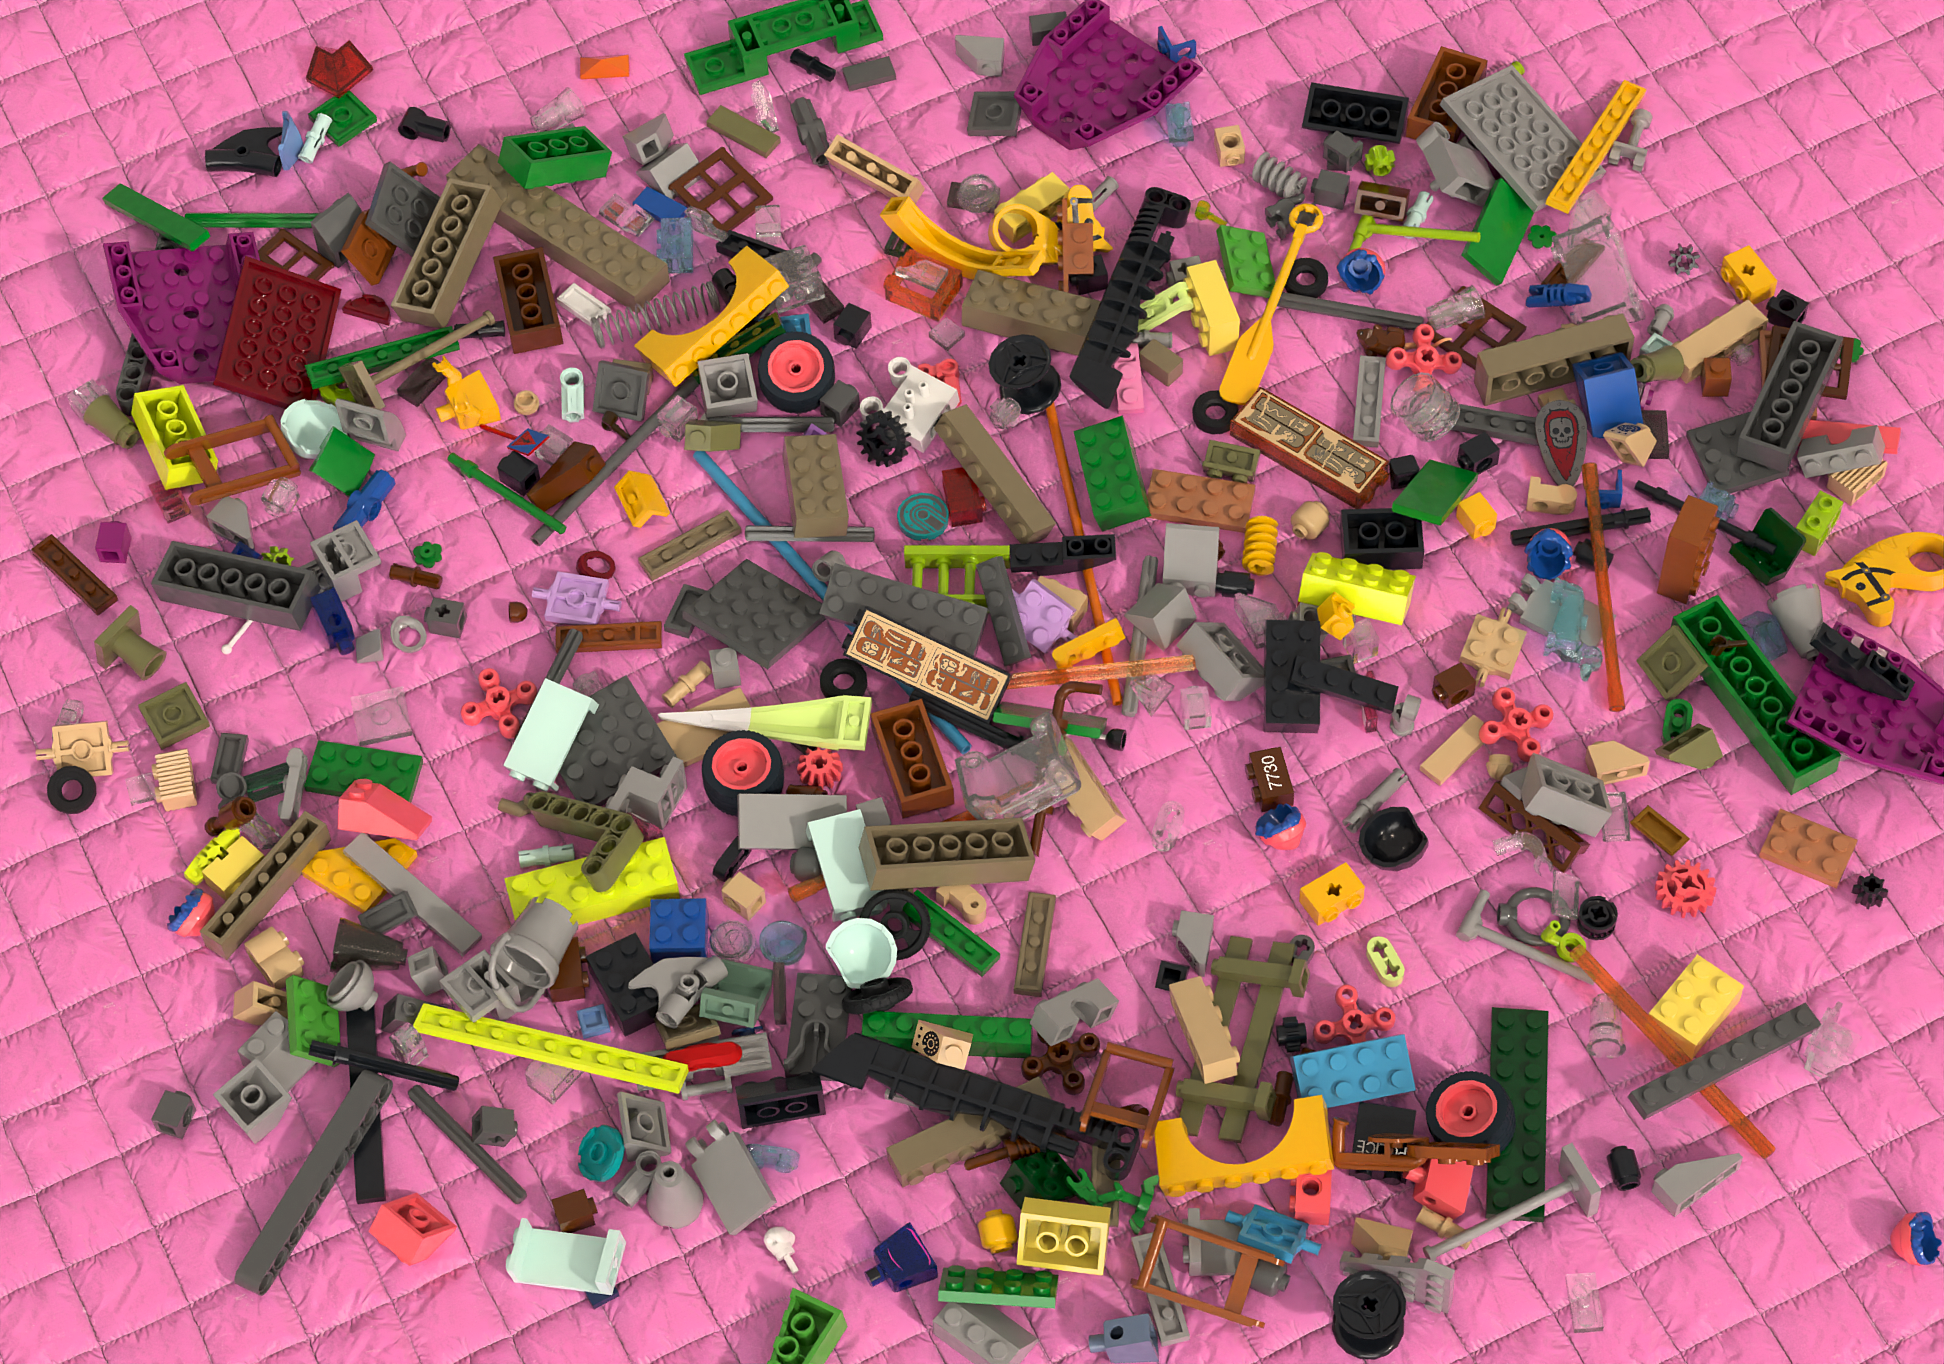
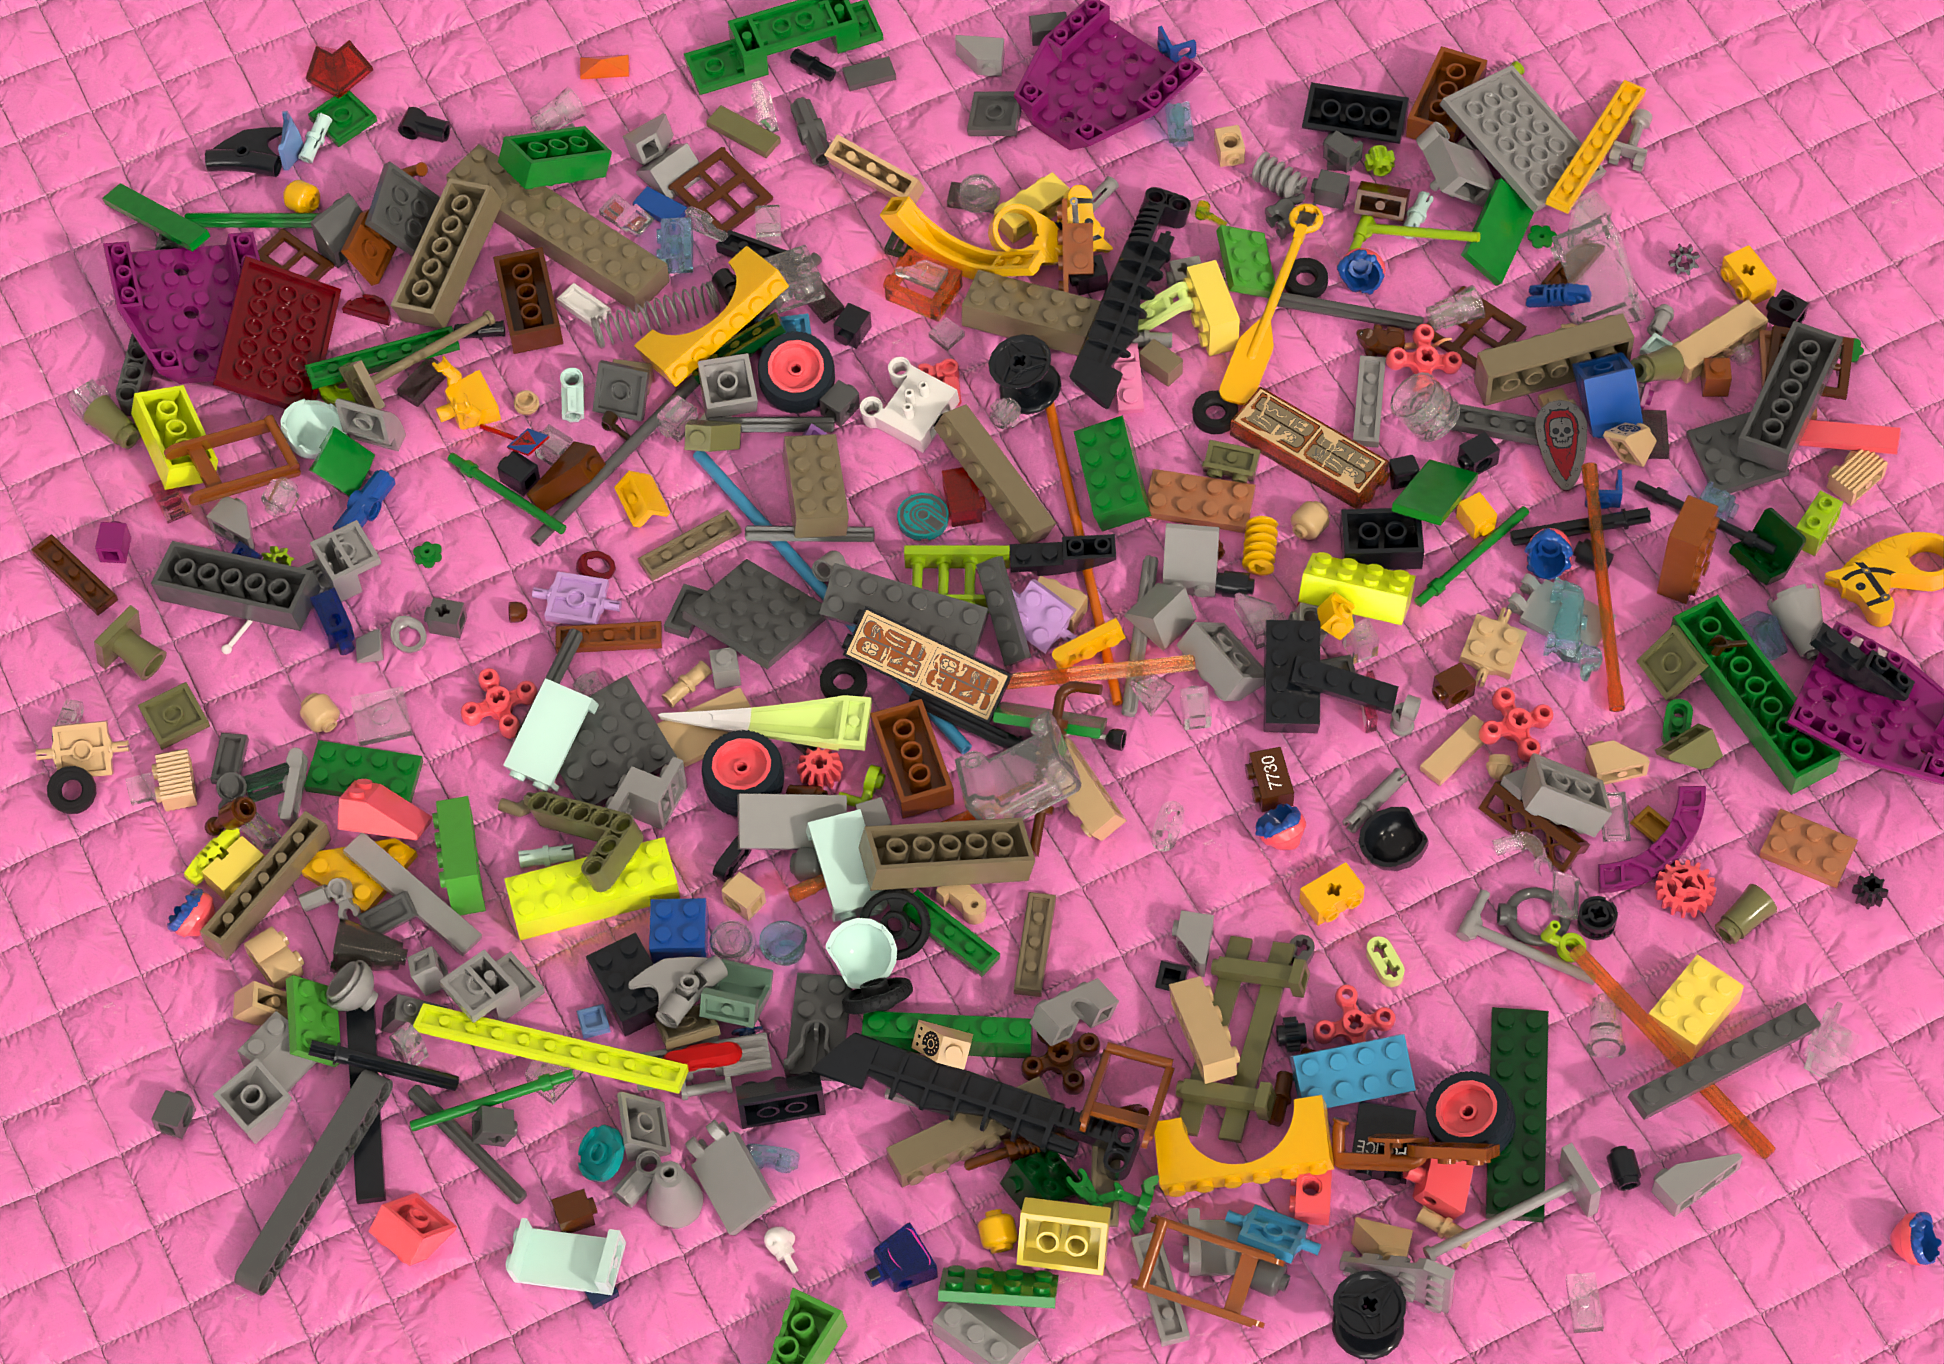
reddish brown axle [389,563,443,589] -> none
light grey piece [488,897,579,1013] -> none
reddish brown brick [549,937,590,1003] -> none
clear pink slope [627,812,663,841] -> none
clear smoke tile [773,962,787,1025] -> none
black gear [856,410,911,467] -> none
sand blue torso [1089,1313,1159,1363] -> none
tan leg [1526,476,1577,515] -> none
light grey arch [1797,425,1885,478] -> none
none -> yellow head [283,180,320,213]
none -> light grey bar [299,877,361,922]
none -> tan head [300,693,340,733]
none -> green bar [410,1068,575,1132]
none -> bright green wedge [432,796,486,916]
none -> lime plate [839,764,886,808]
none -> green bar [1414,506,1529,607]
none -> magenta tile [1598,786,1706,893]
none -> olive plant [1715,884,1777,944]

